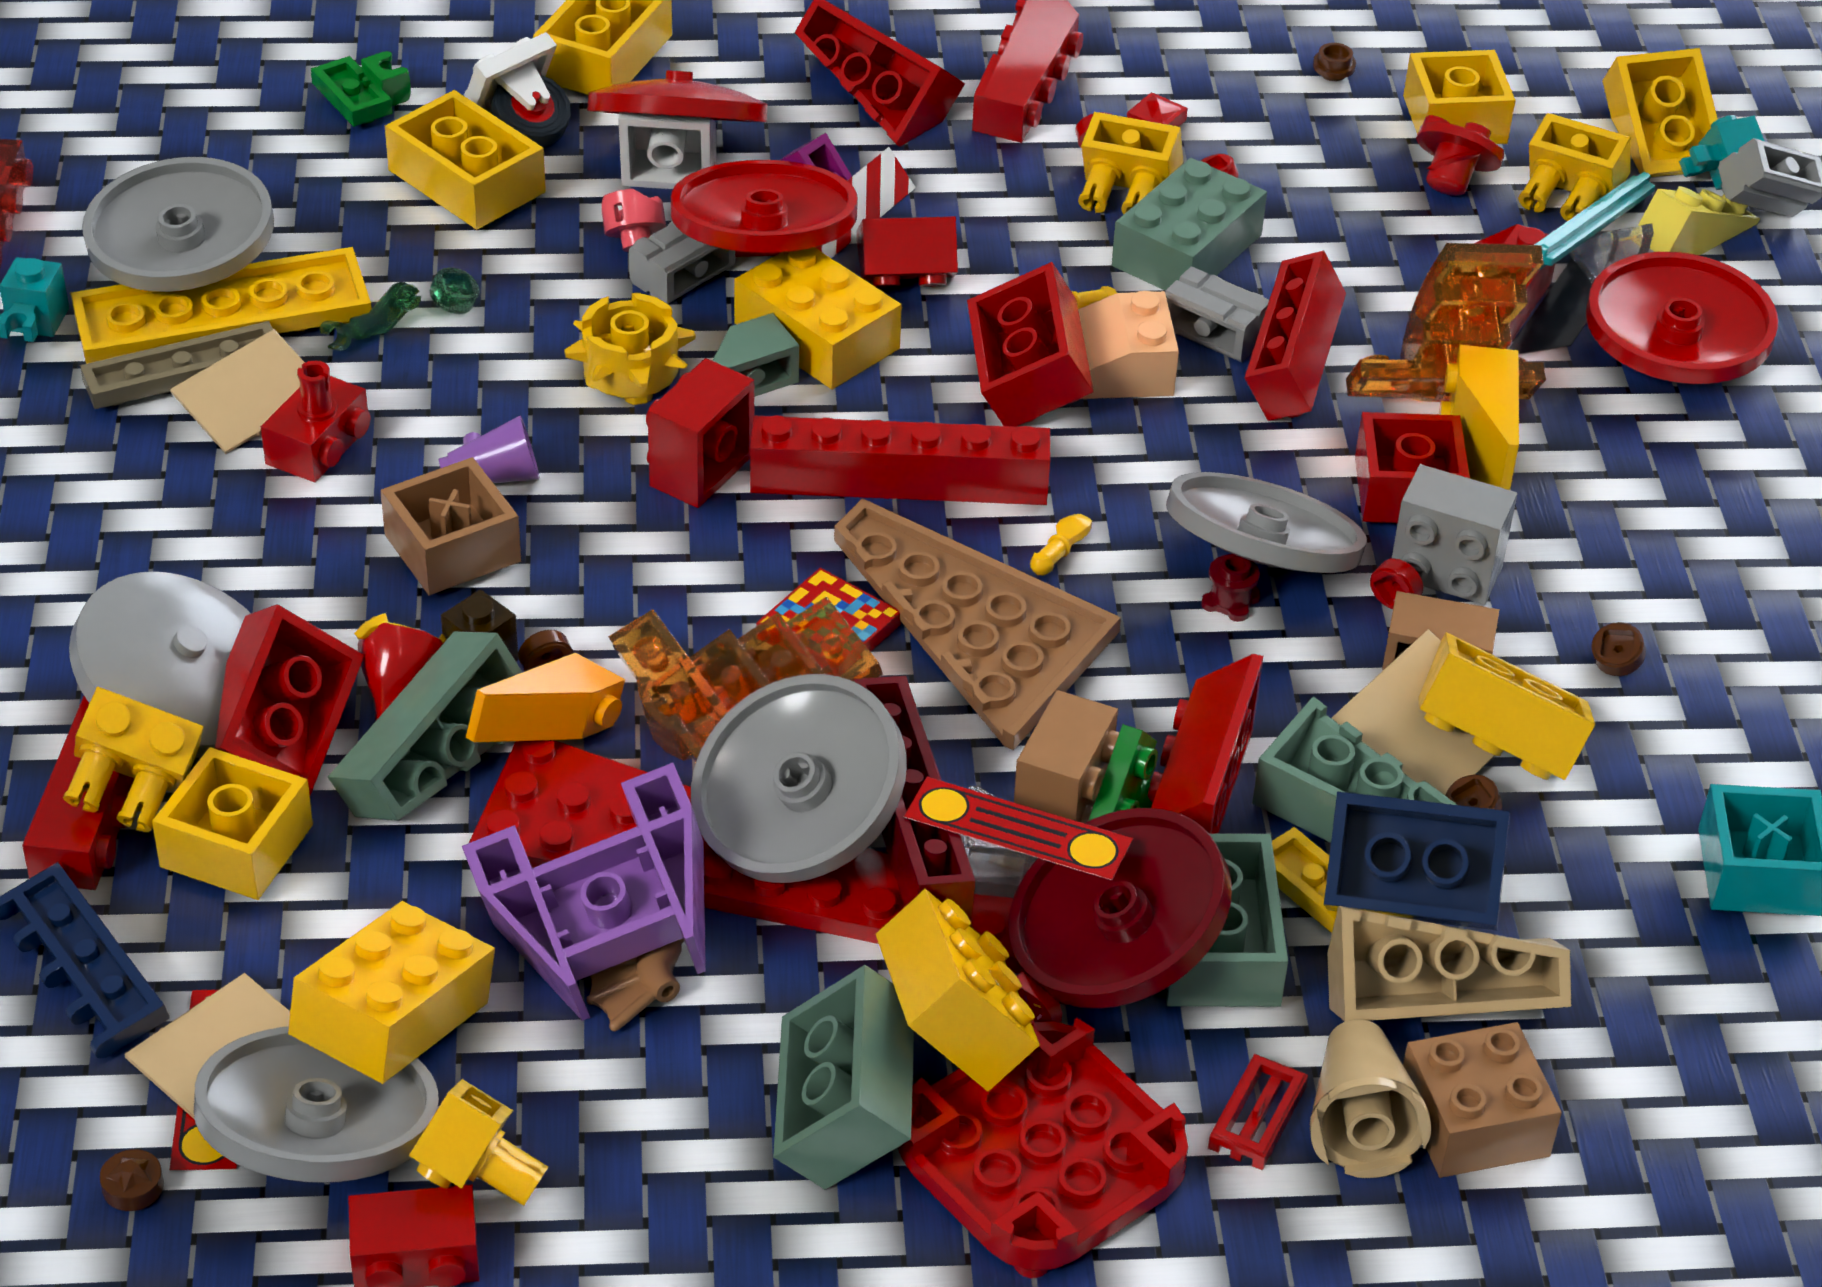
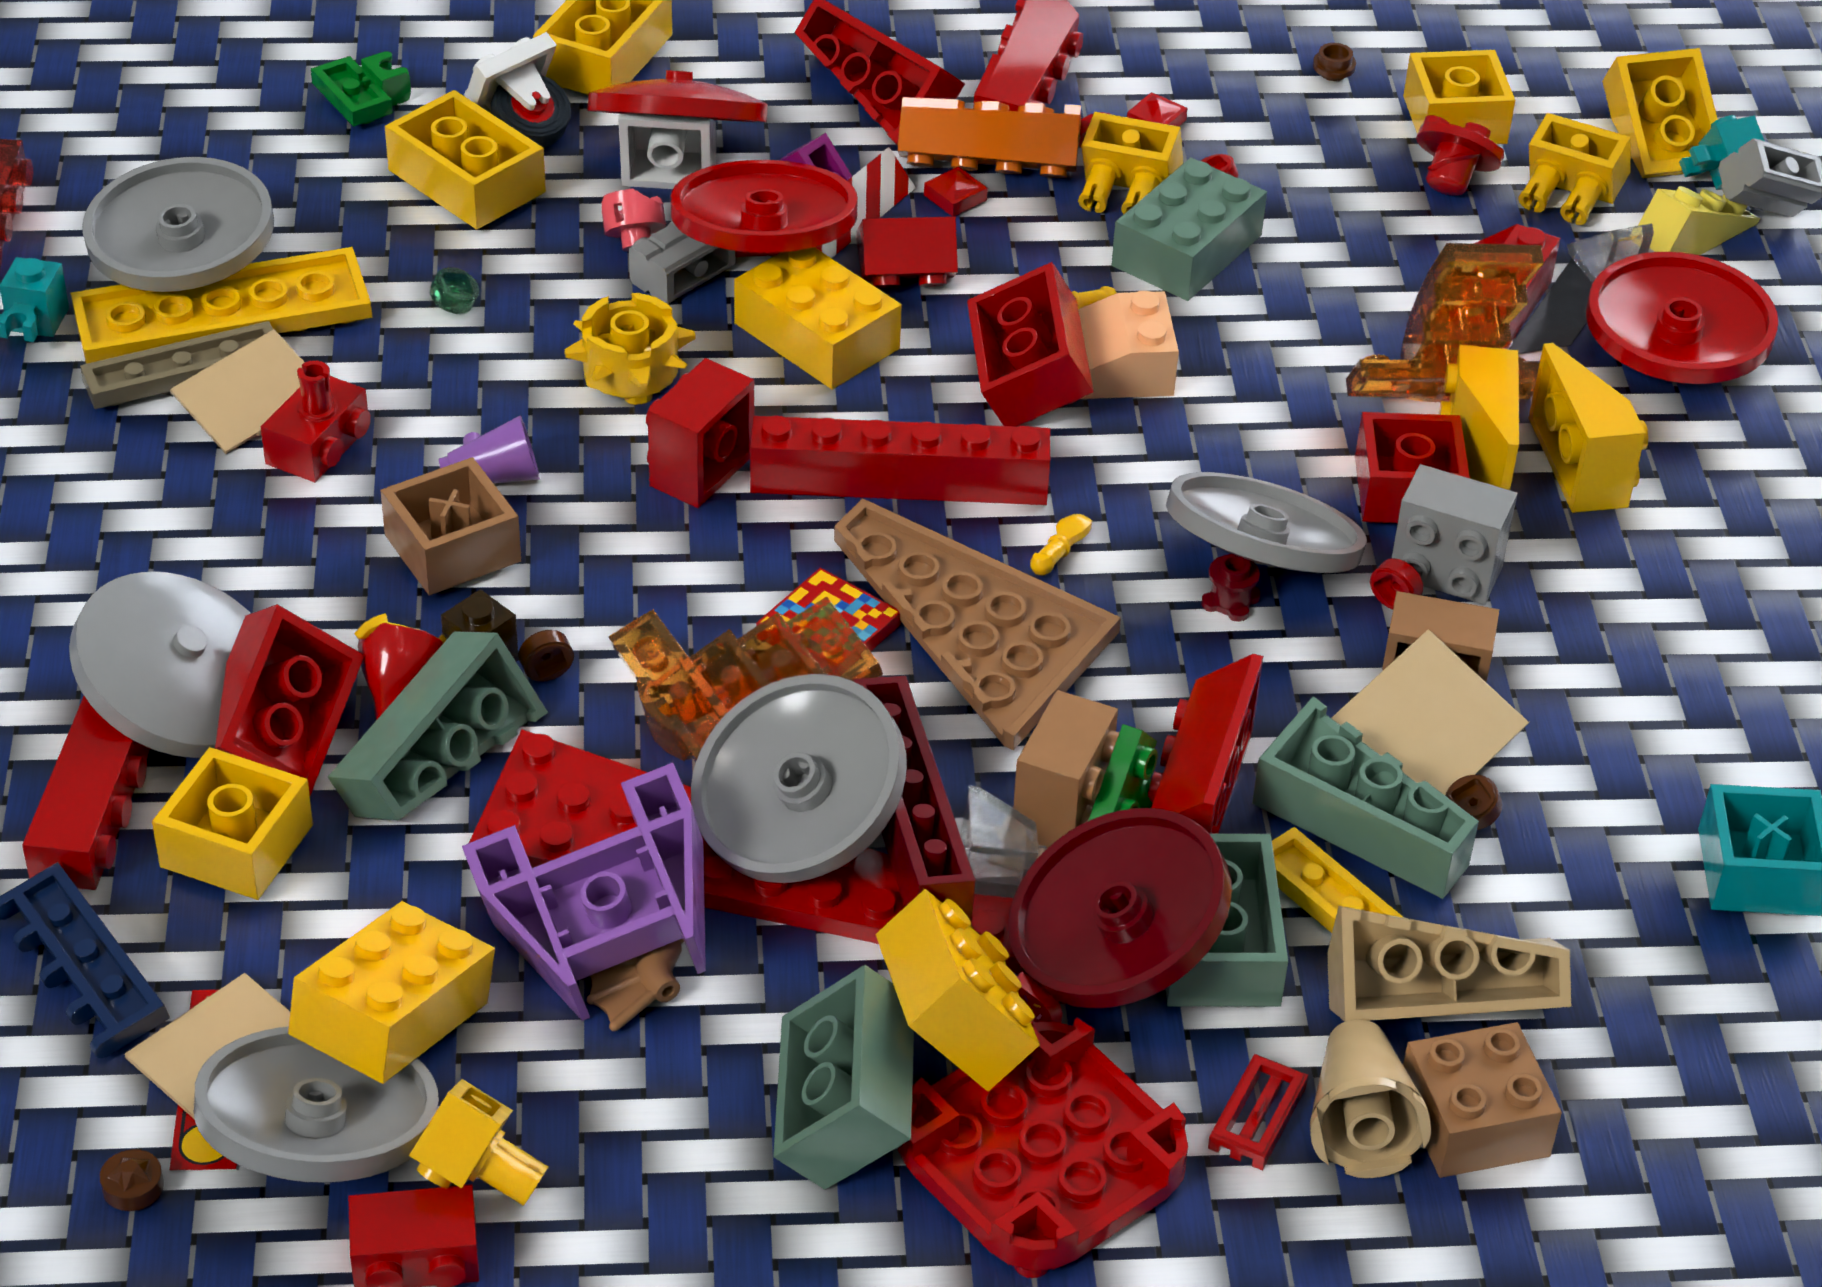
yellow brick [63,686,204,832] -> none
clear green arm [319,282,421,351] -> none
light orange slope [465,653,625,742] -> none
sand green slope [712,313,799,397] -> none
sticker [904,777,1133,880] -> none
light grey brick [1165,266,1269,363] -> none
red brick [1244,250,1346,421] -> none
dark blue brick [1324,791,1510,931] -> none
yellow slope [1418,632,1595,780] -> none
teal axle [1528,172,1655,270] -> none
reddish brown tile [1591,622,1646,676] -> none
none -> orange wedge [897,97,1081,178]
none -> red tile [924,166,988,216]
none -> yellow slope [1528,343,1648,513]

